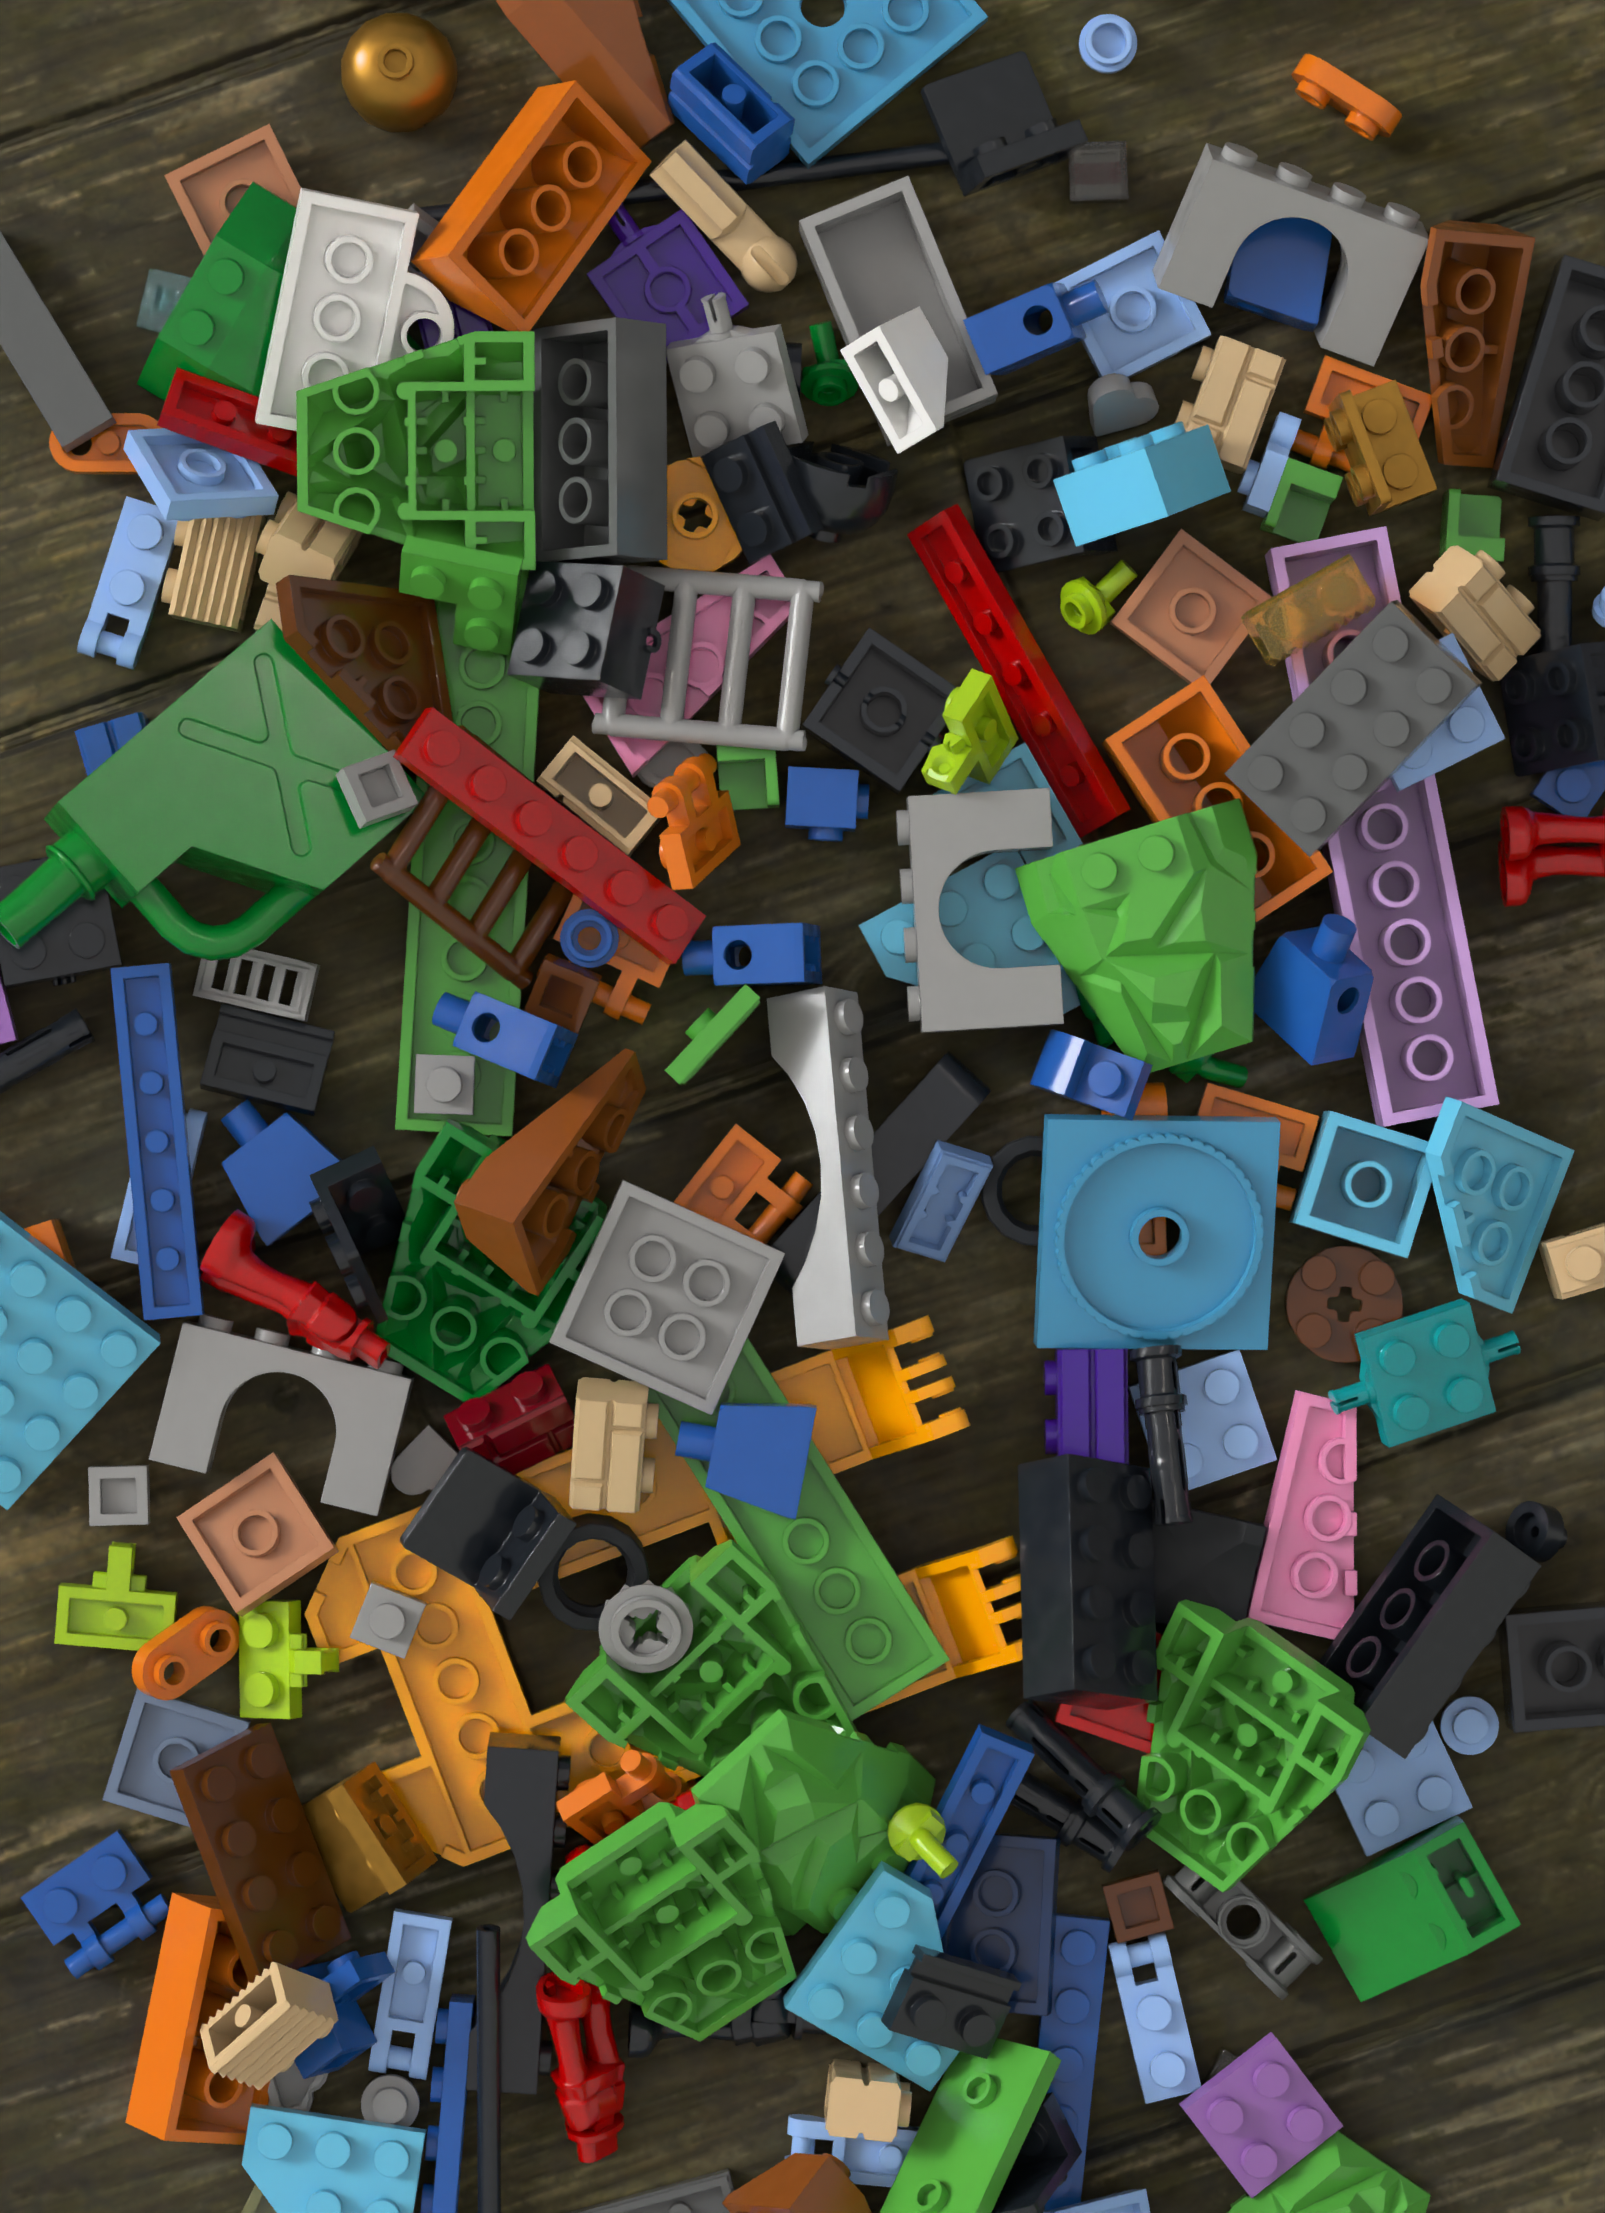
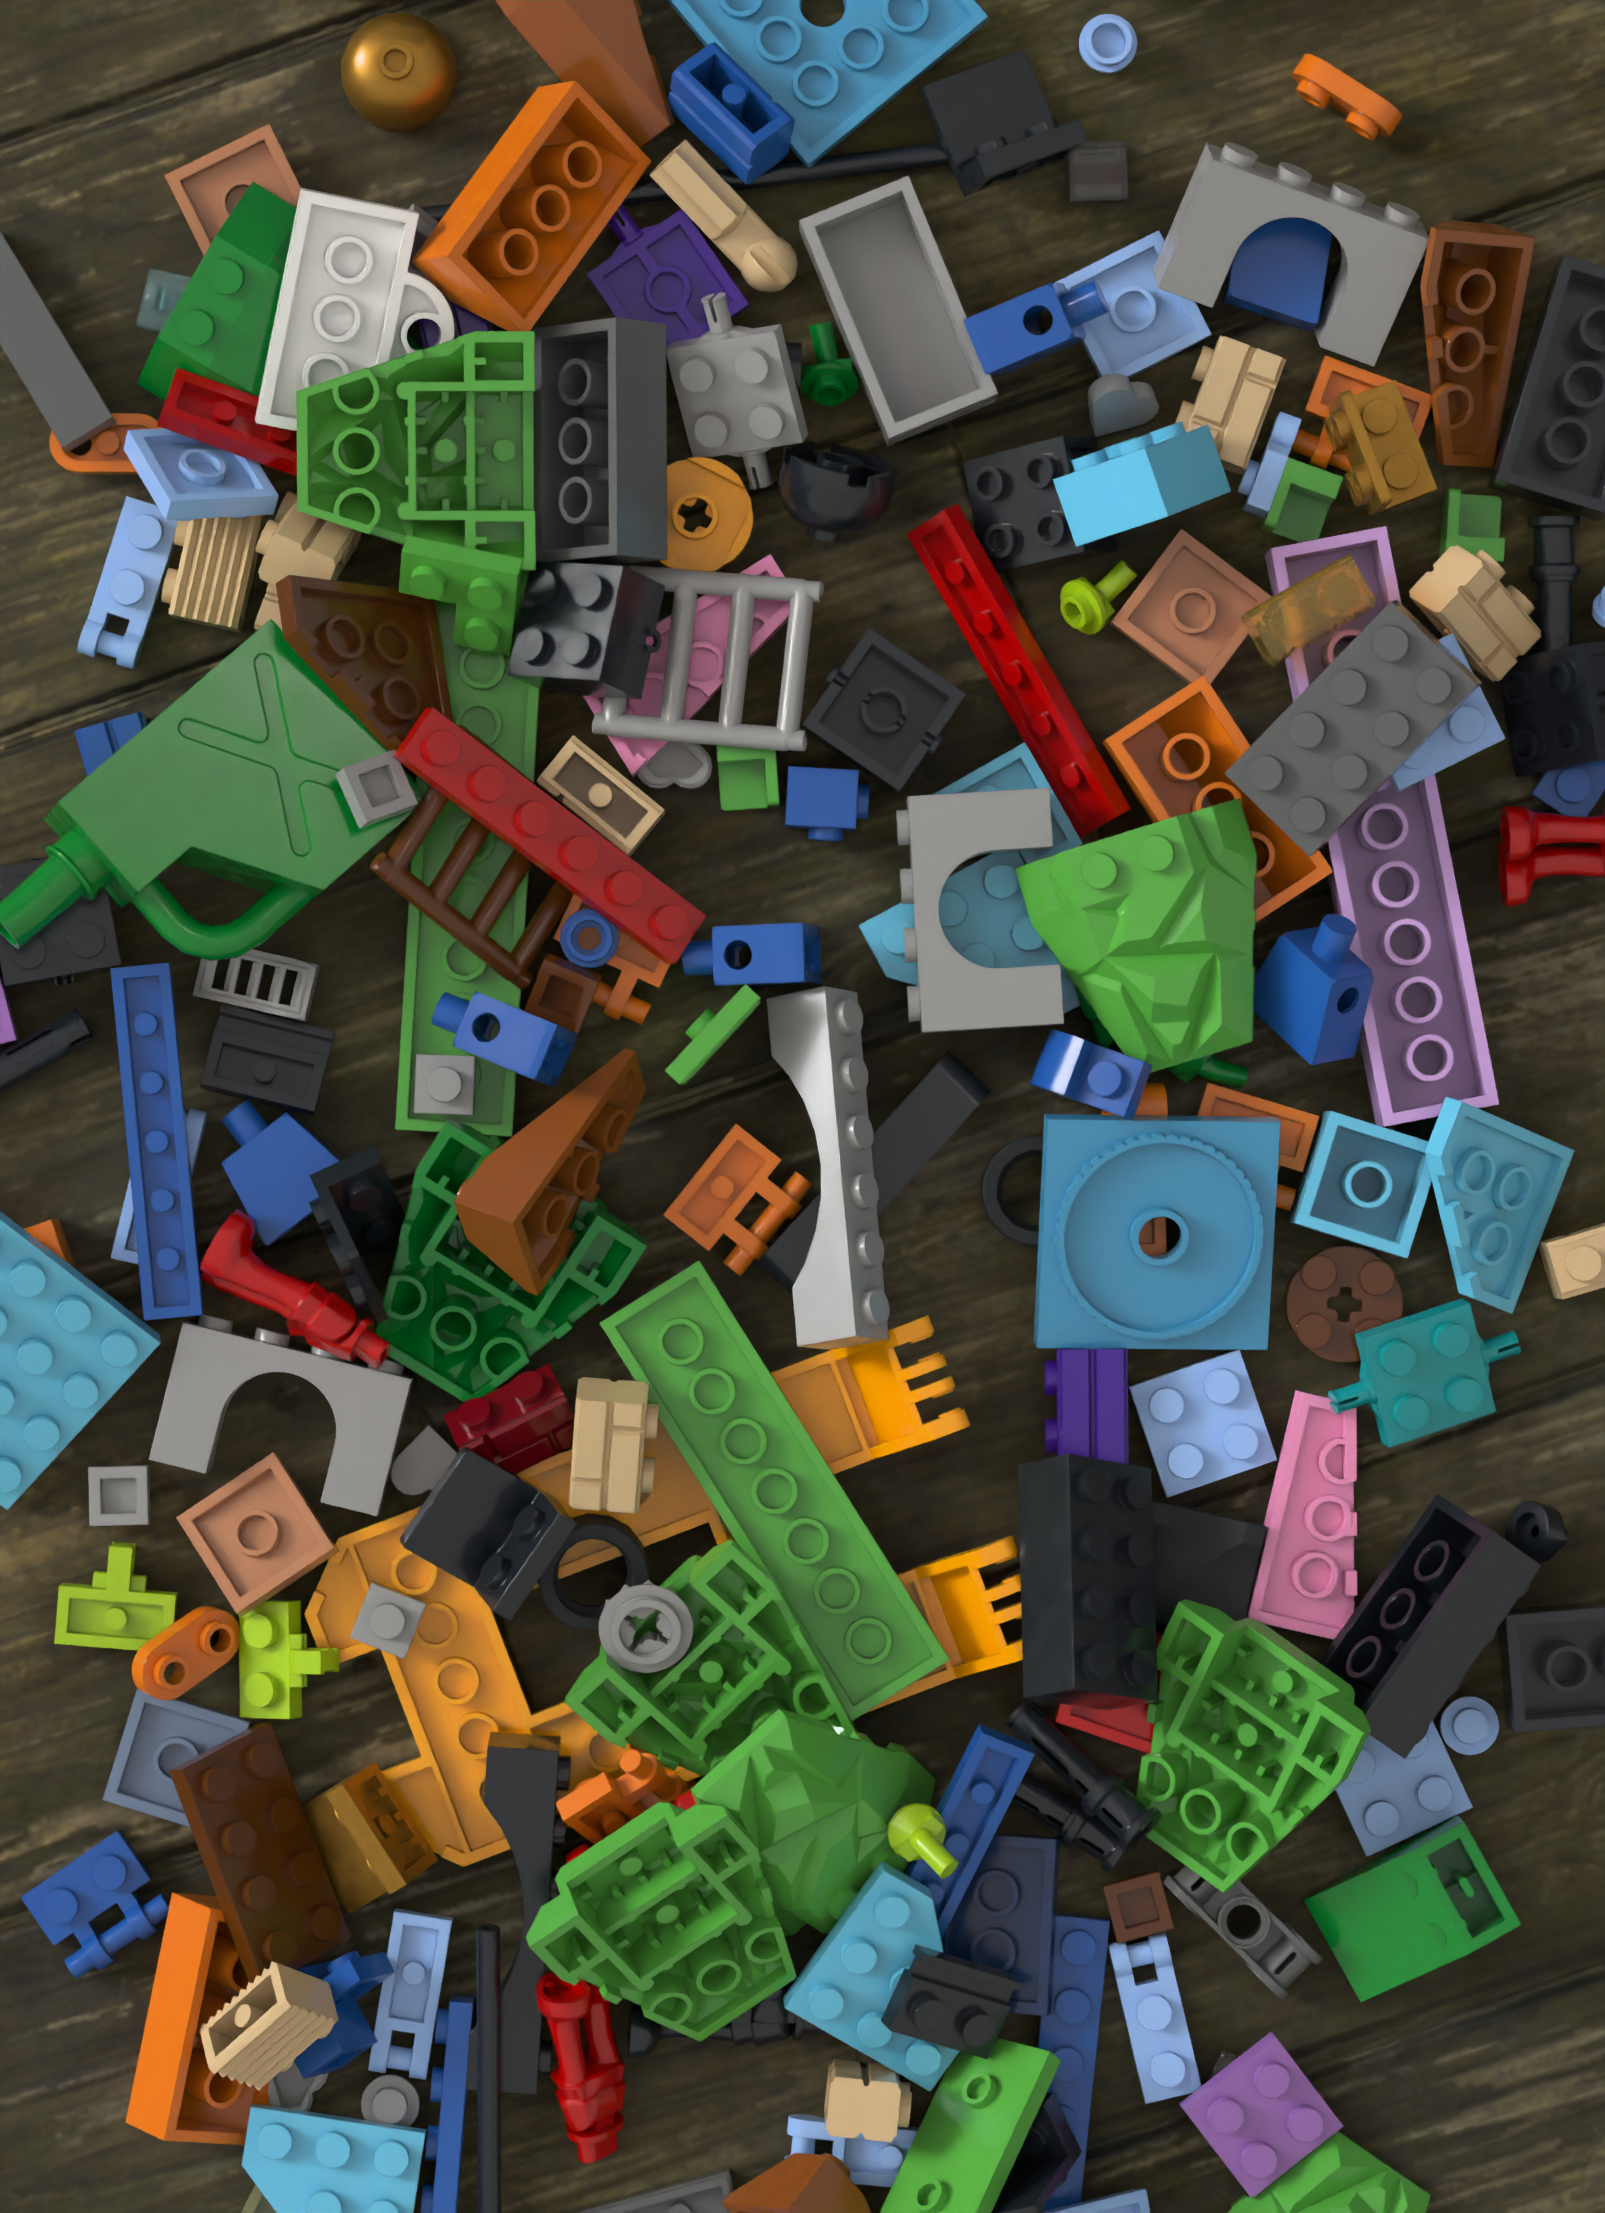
light grey plate [549,1179,785,1415] -> none
orange plate [647,753,741,890] -> none
blue torso [675,1403,817,1519] -> none
black plate [701,421,824,564] -> none
white slope [840,306,948,454] -> none
medium blue plate [889,1140,993,1262] -> none
lime hinge [921,668,1019,795] -> none
black pin [1129,1345,1193,1526] -> none

